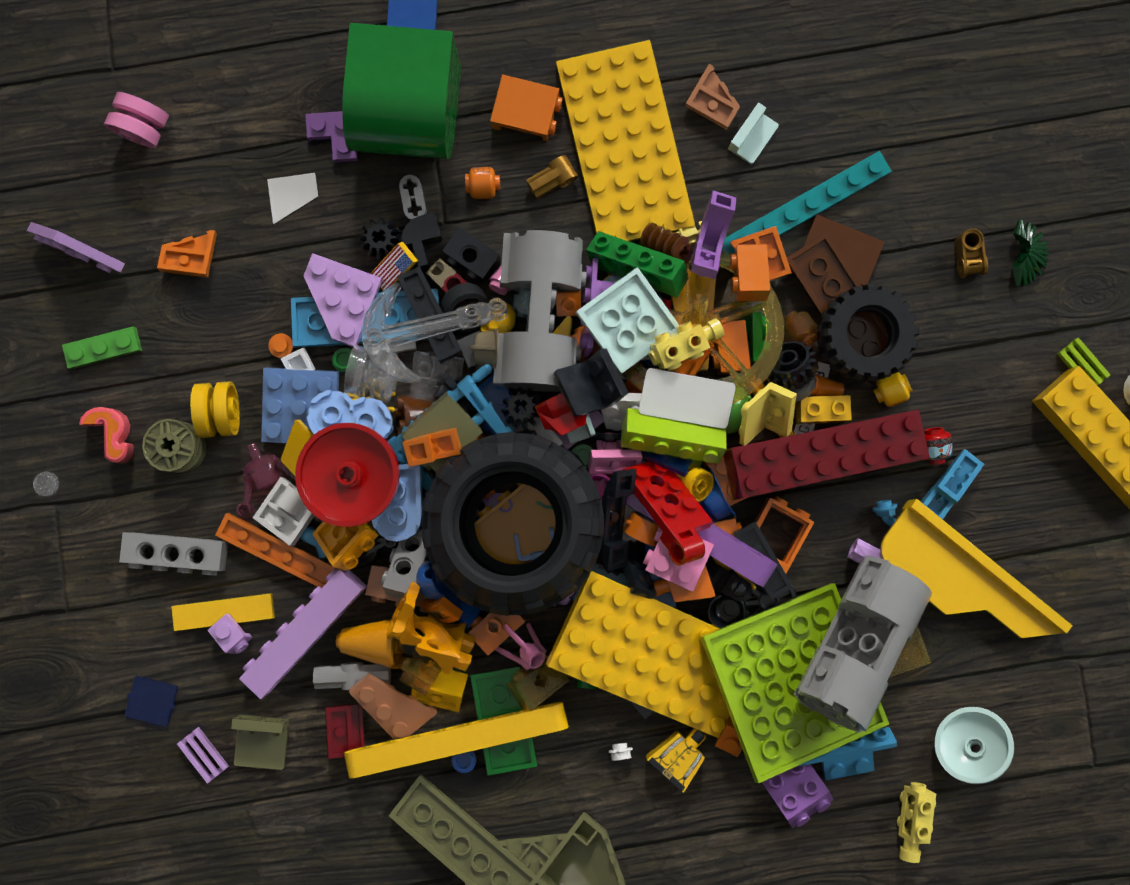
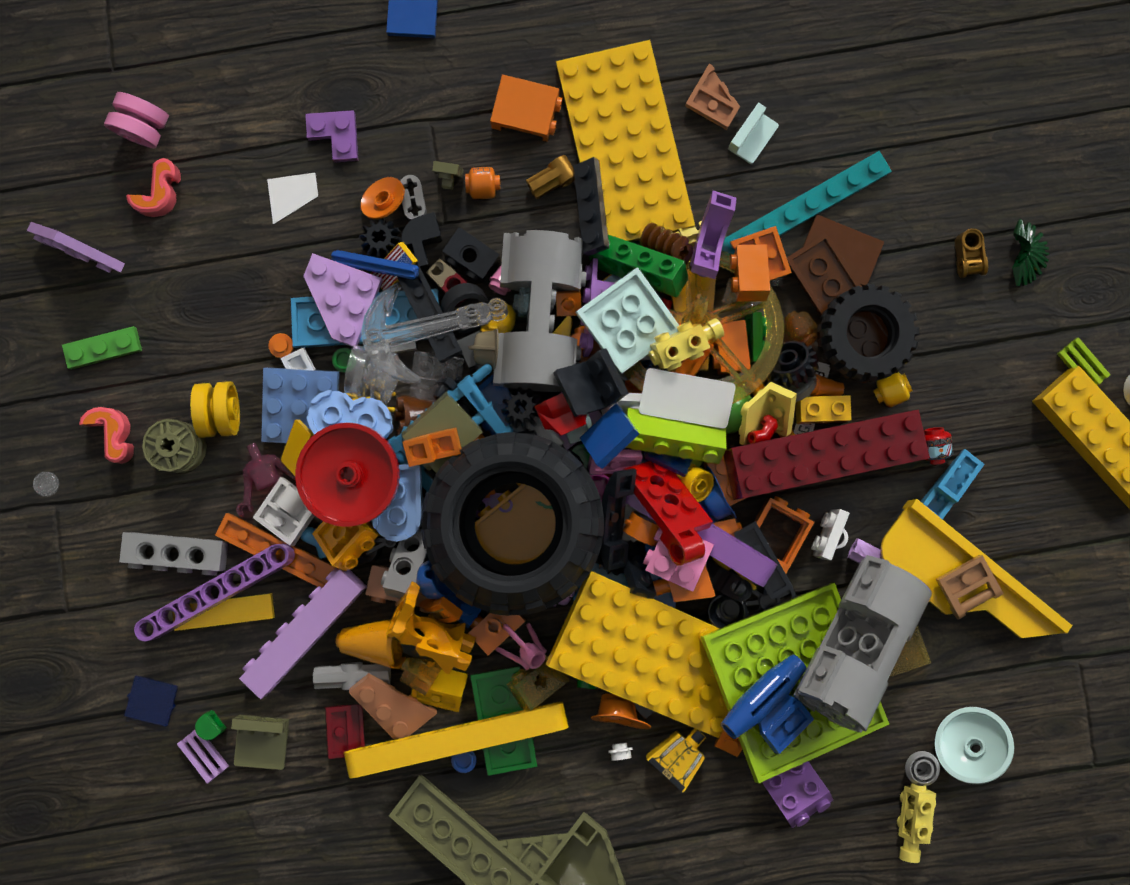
orange wing [157,230,217,278] -> none
lavender bracket [207,614,253,654] -> none
green brick [342,23,461,159] -> none
light blue piece [514,527,554,561] -> none
dark azure bracket [799,727,897,781] -> none
dark azure plate [872,500,897,527] -> none
none -> coral animal [126,158,181,217]
none -> medium lavender beam [134,544,295,641]
none -> green brick [195,710,227,740]
none -> blue axle [331,250,419,280]
none -> orange dish [361,177,405,219]
none -> olive plate [432,161,464,190]
none -> black plate [574,157,609,256]
none -> blue tile [580,403,639,469]
none -> orange piece [591,693,651,729]
none -> blue plate [721,655,814,754]
none -> red arm [748,415,778,444]
none -> white plate [811,509,850,560]
none -> light grey cone [905,751,940,786]
none -> medium nougat plate [936,555,1003,619]

